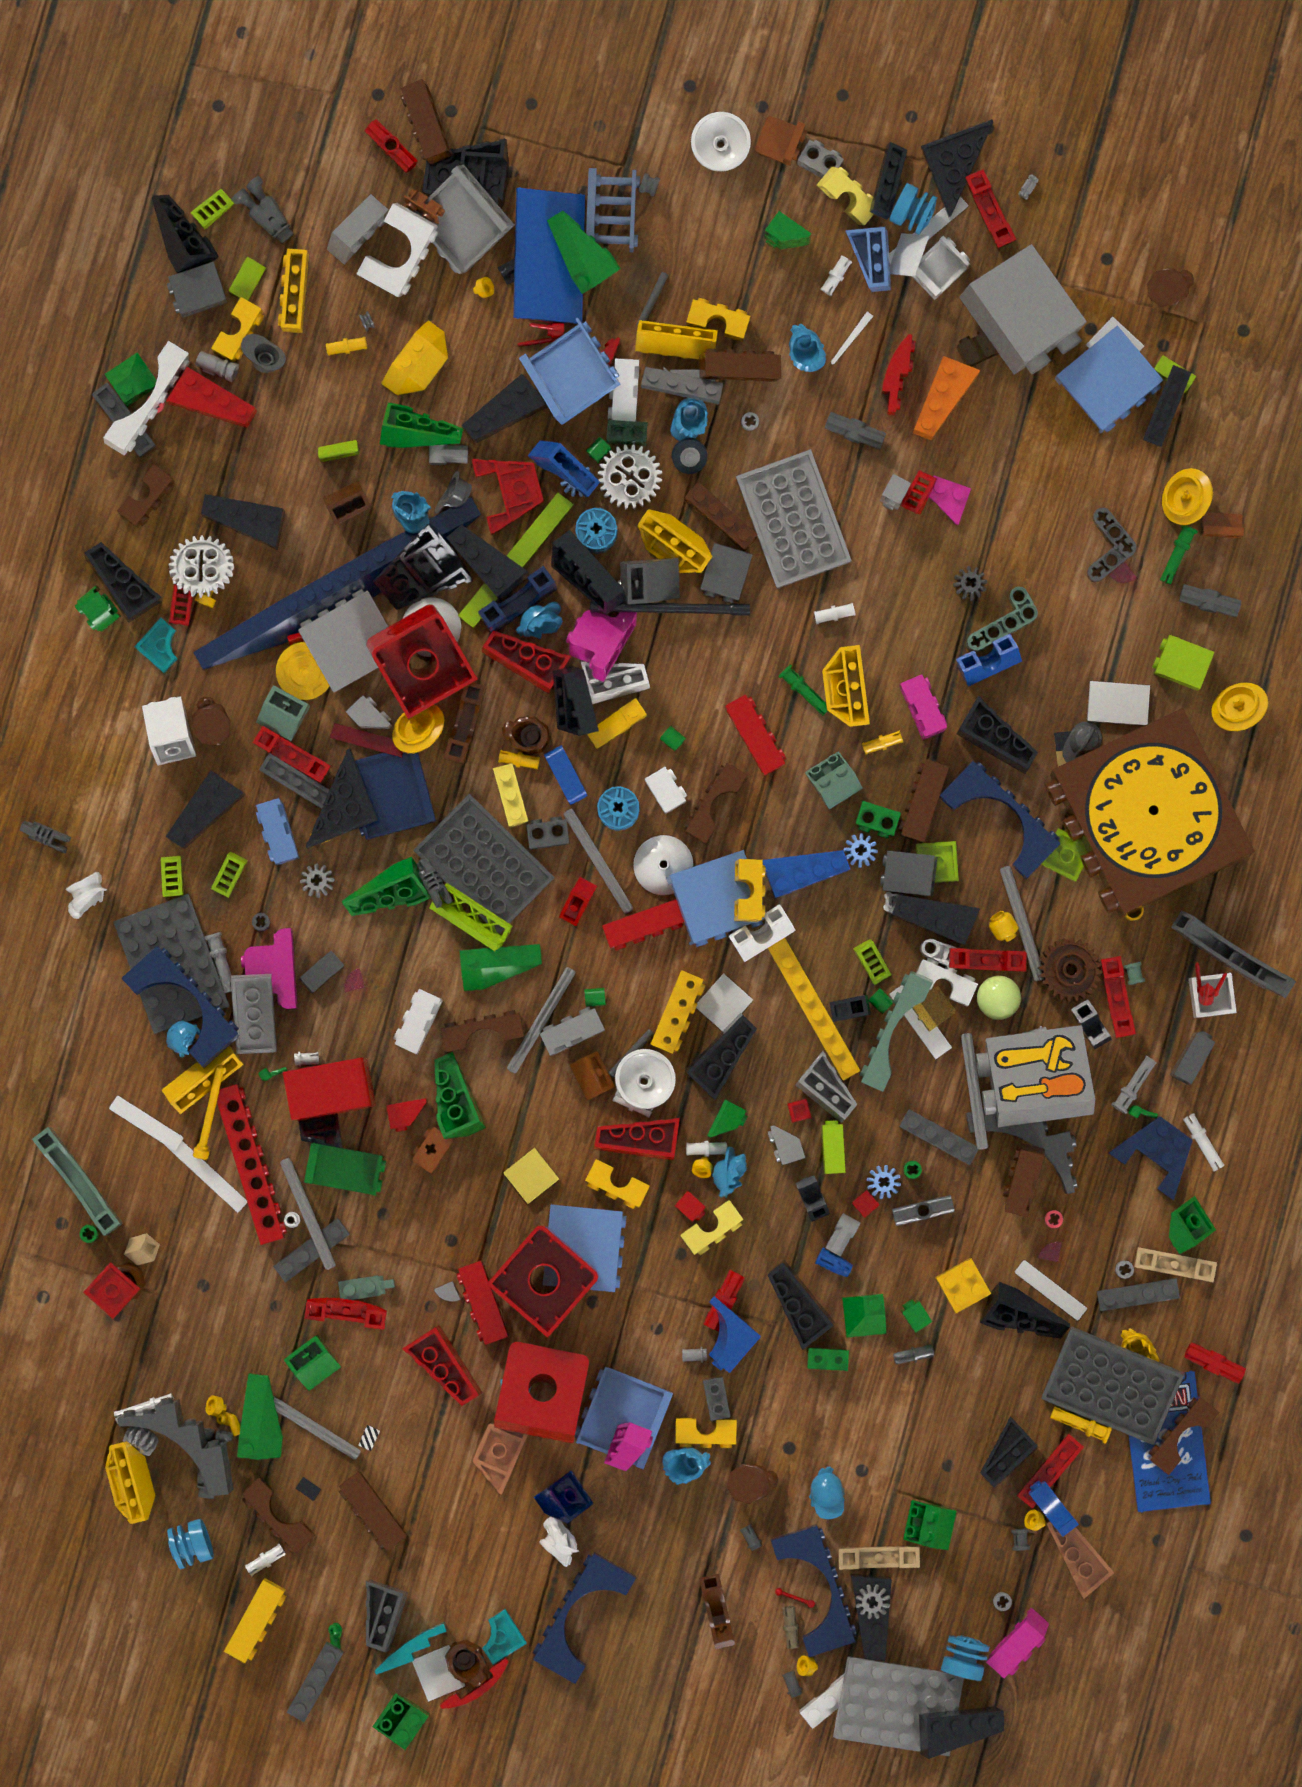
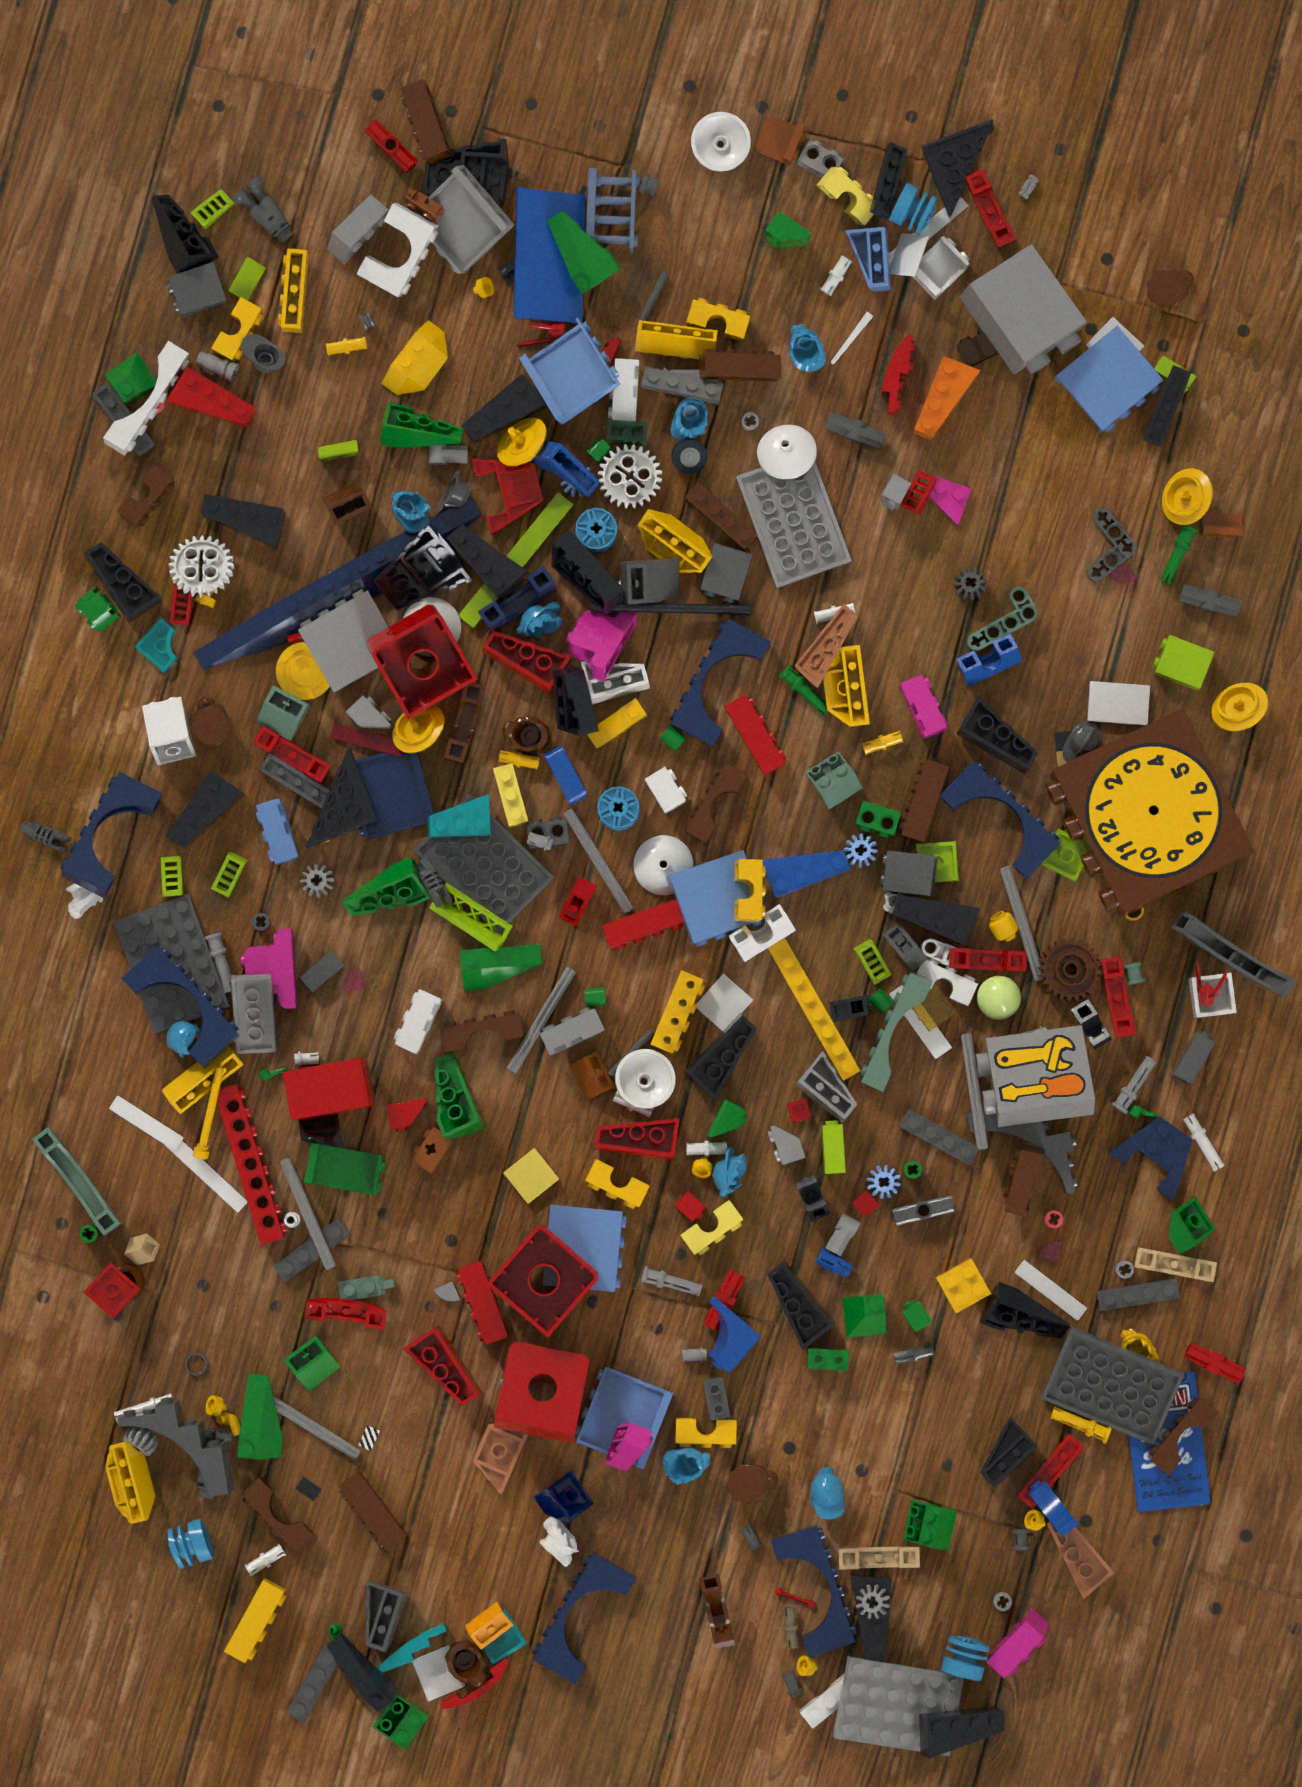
none -> dark blue arch [60,772,162,899]
none -> dark grey piece [185,1353,208,1376]
none -> black wedge [327,1634,398,1712]
none -> teal wedge [427,794,490,838]
none -> light orange panel [465,1602,513,1650]
none -> yellow piece [497,418,547,466]
none -> light grey pin [527,832,553,851]
none -> light grey pin [640,1266,702,1296]
none -> dark blue arch [670,619,771,748]
none -> white dish [757,425,817,479]
none -> nougat wing [795,604,858,688]
none -> dark grey brick [883,923,928,971]

